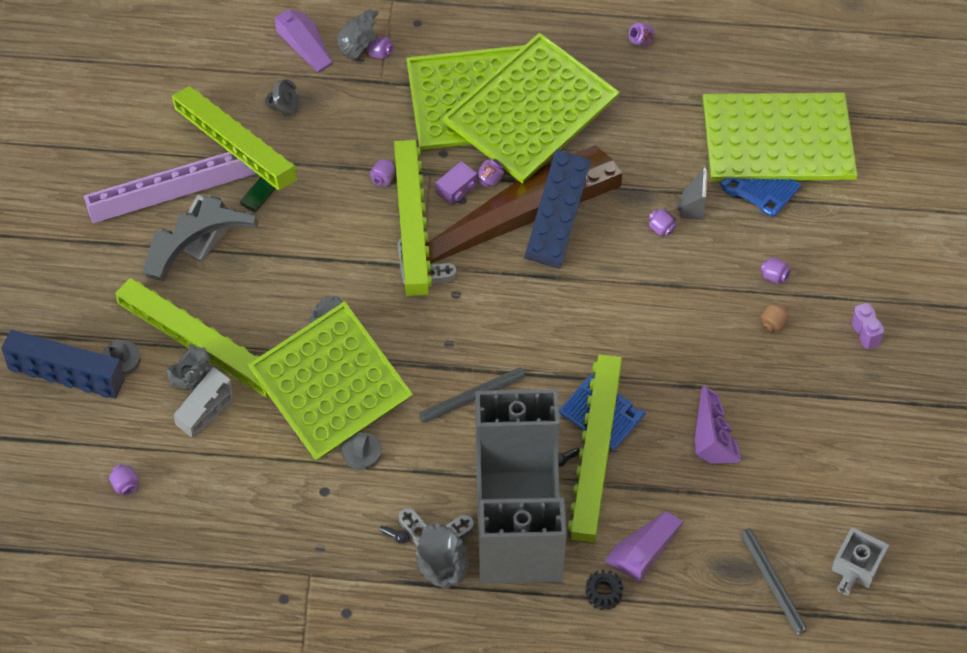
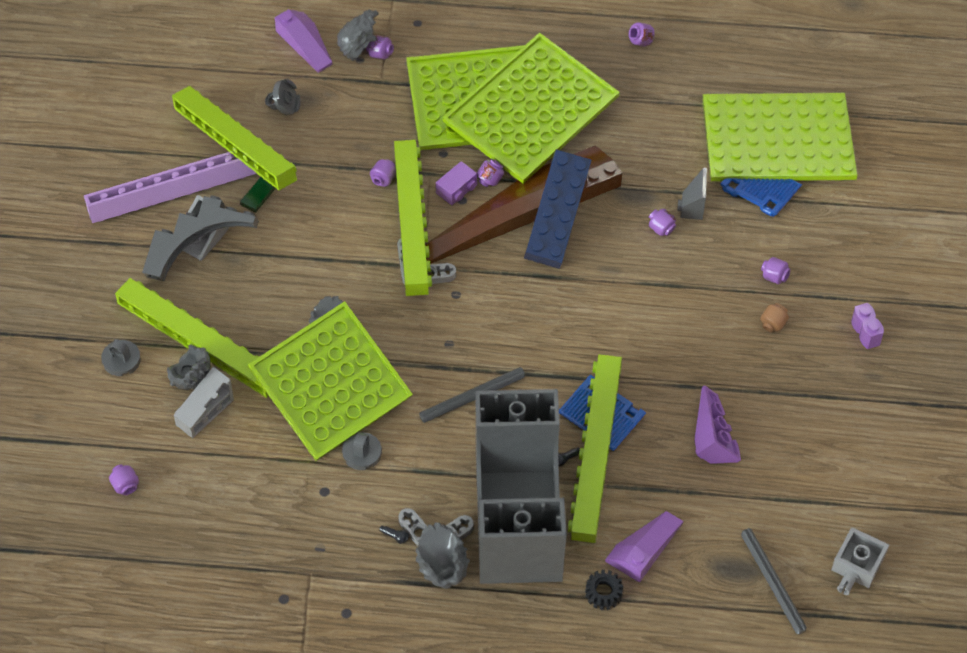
dark blue brick [1,330,125,399] -> none

